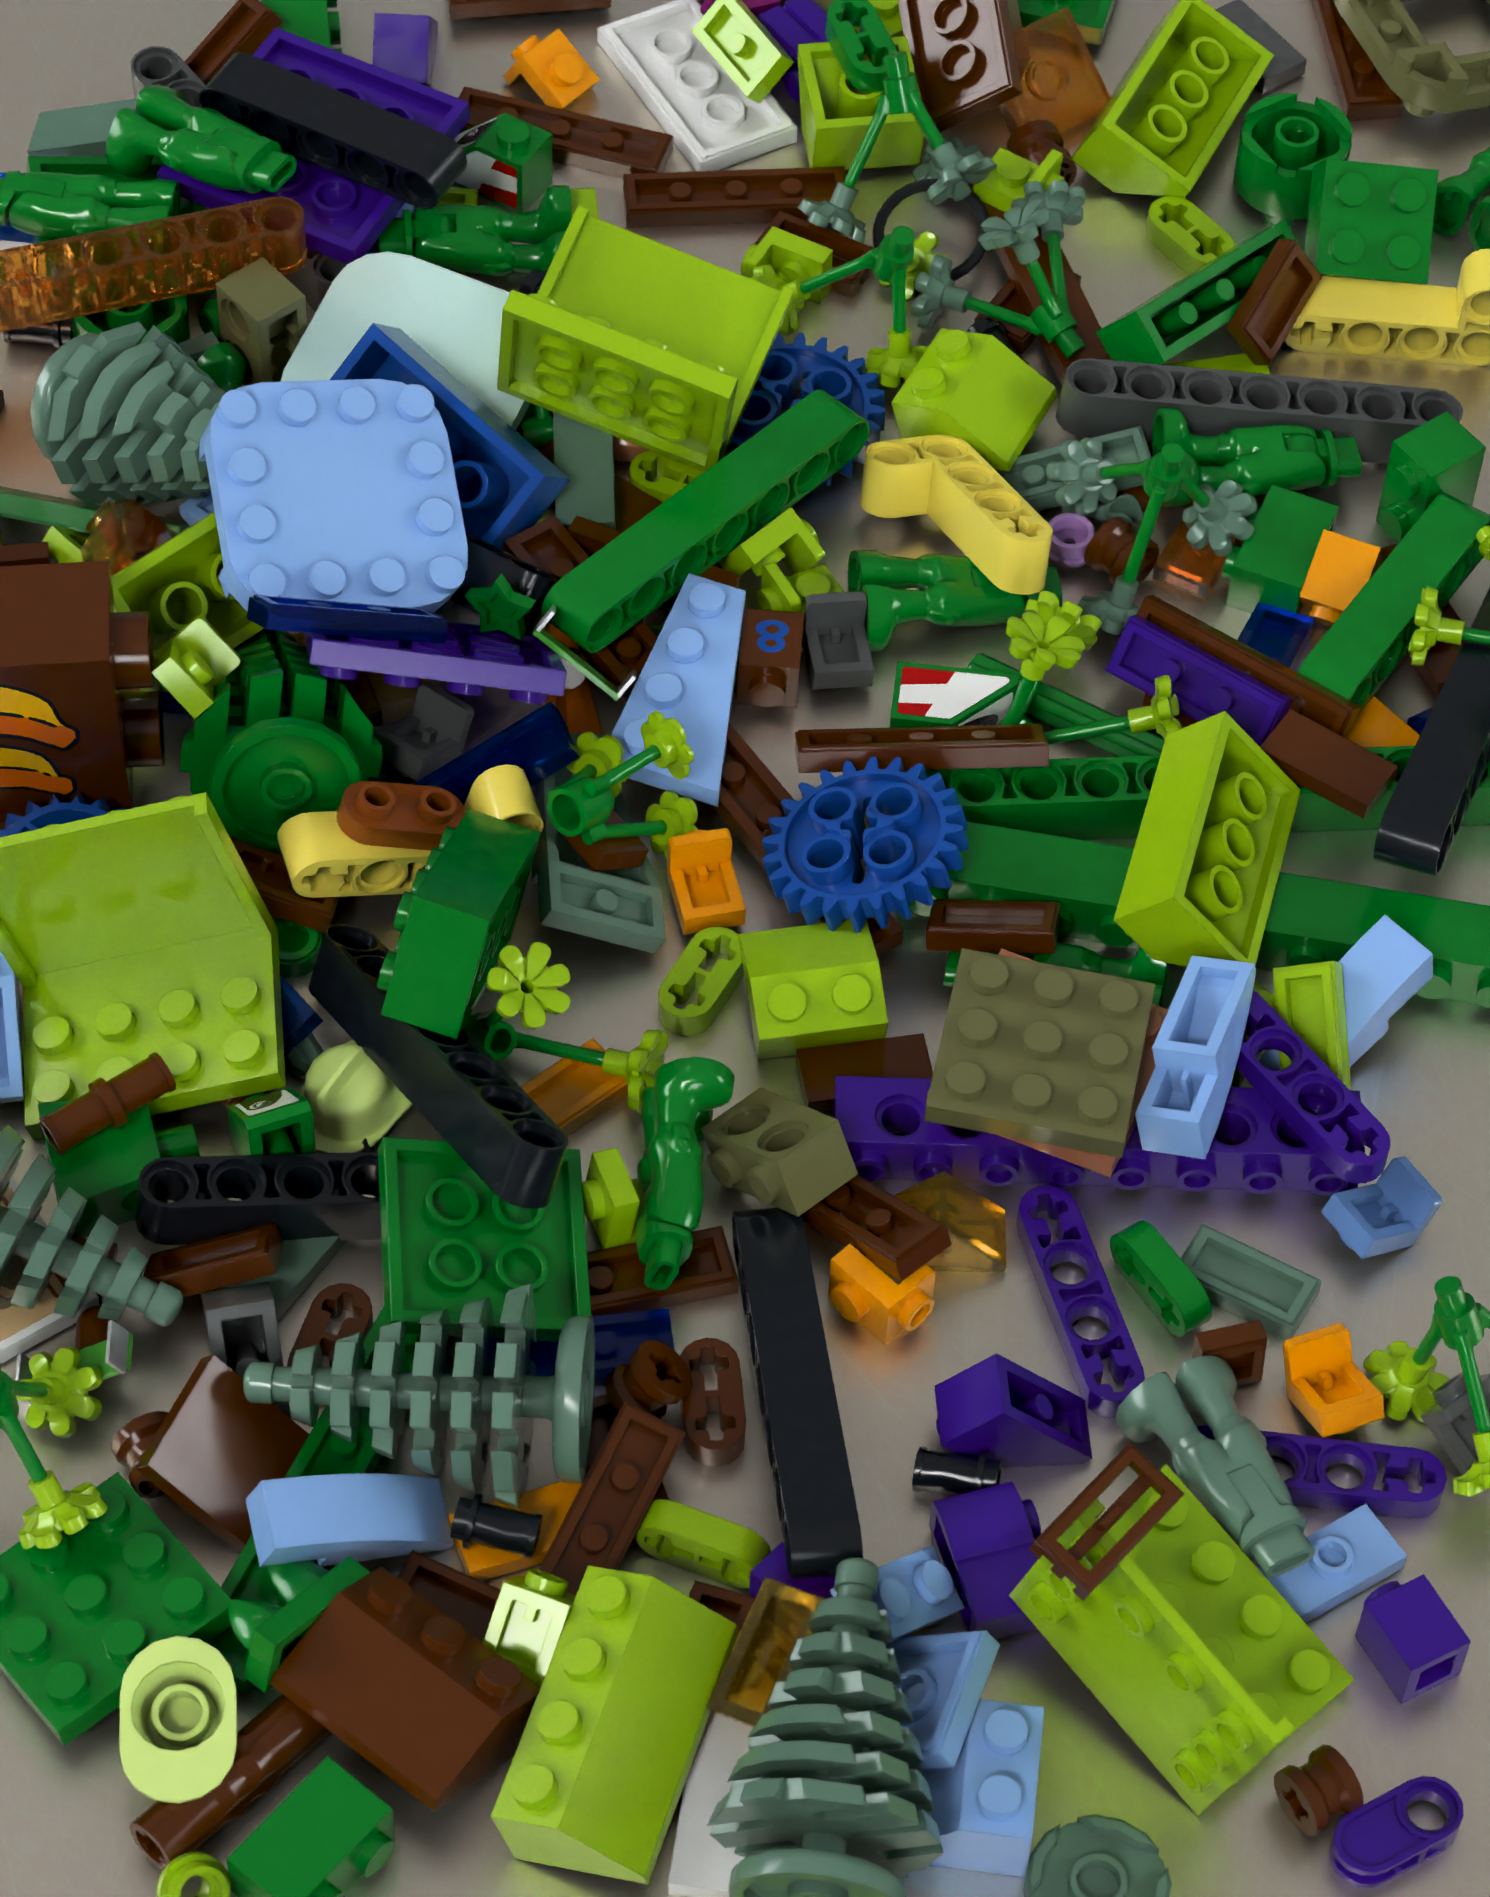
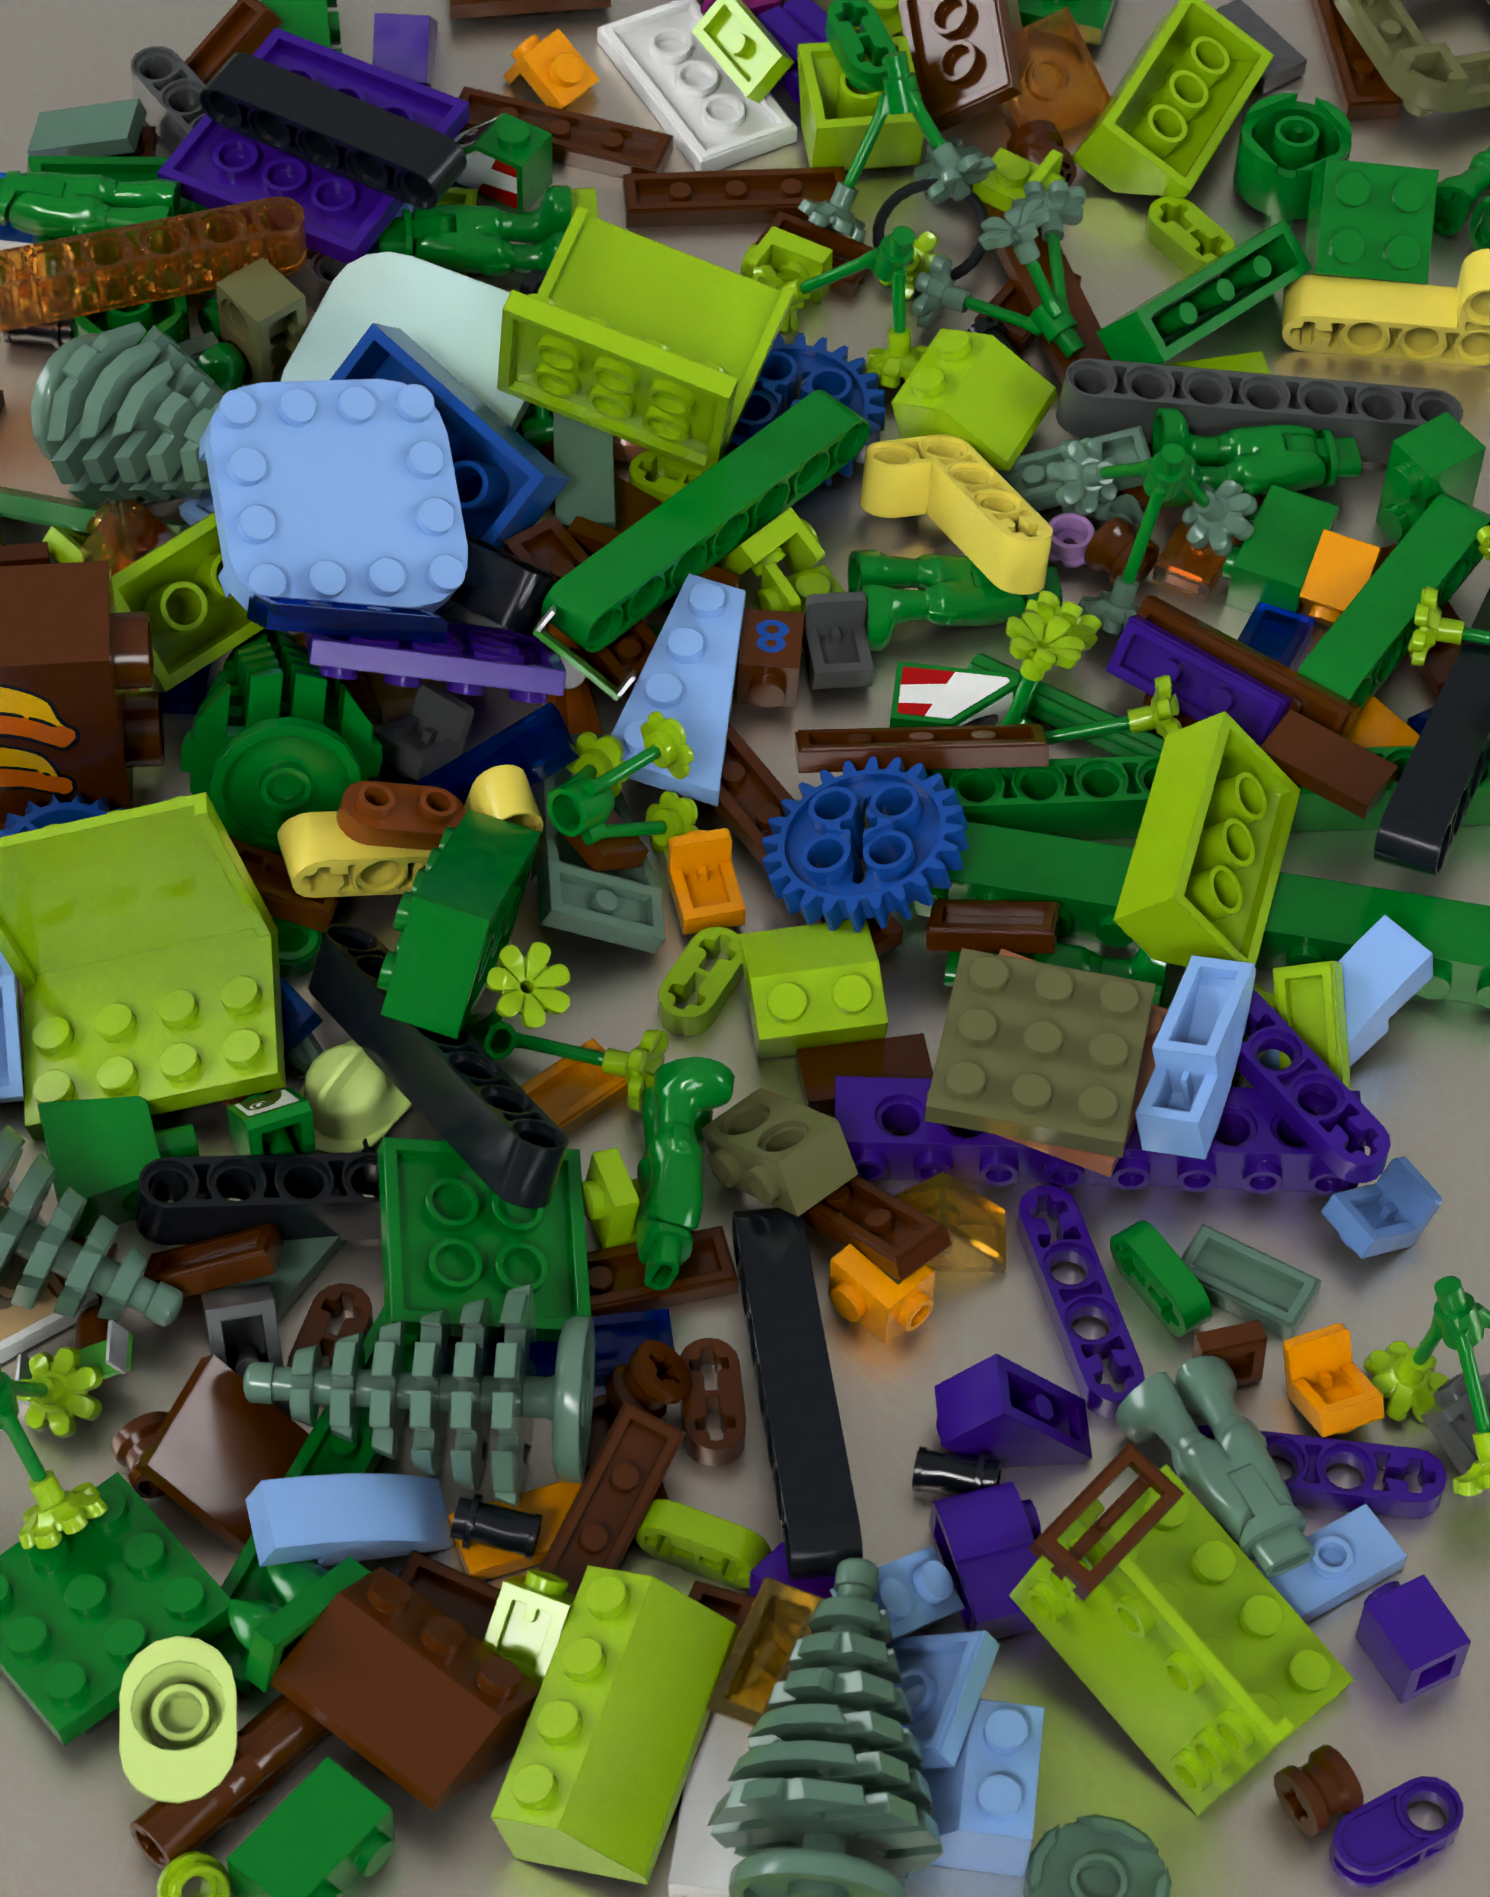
reddish brown pin [39,1052,176,1156] -> none
green piece [106,84,297,194] -> none
lime bracket [151,615,240,719] -> none
green piece [464,573,536,641] -> none
reddish brown tile [1226,239,1322,366] -> none

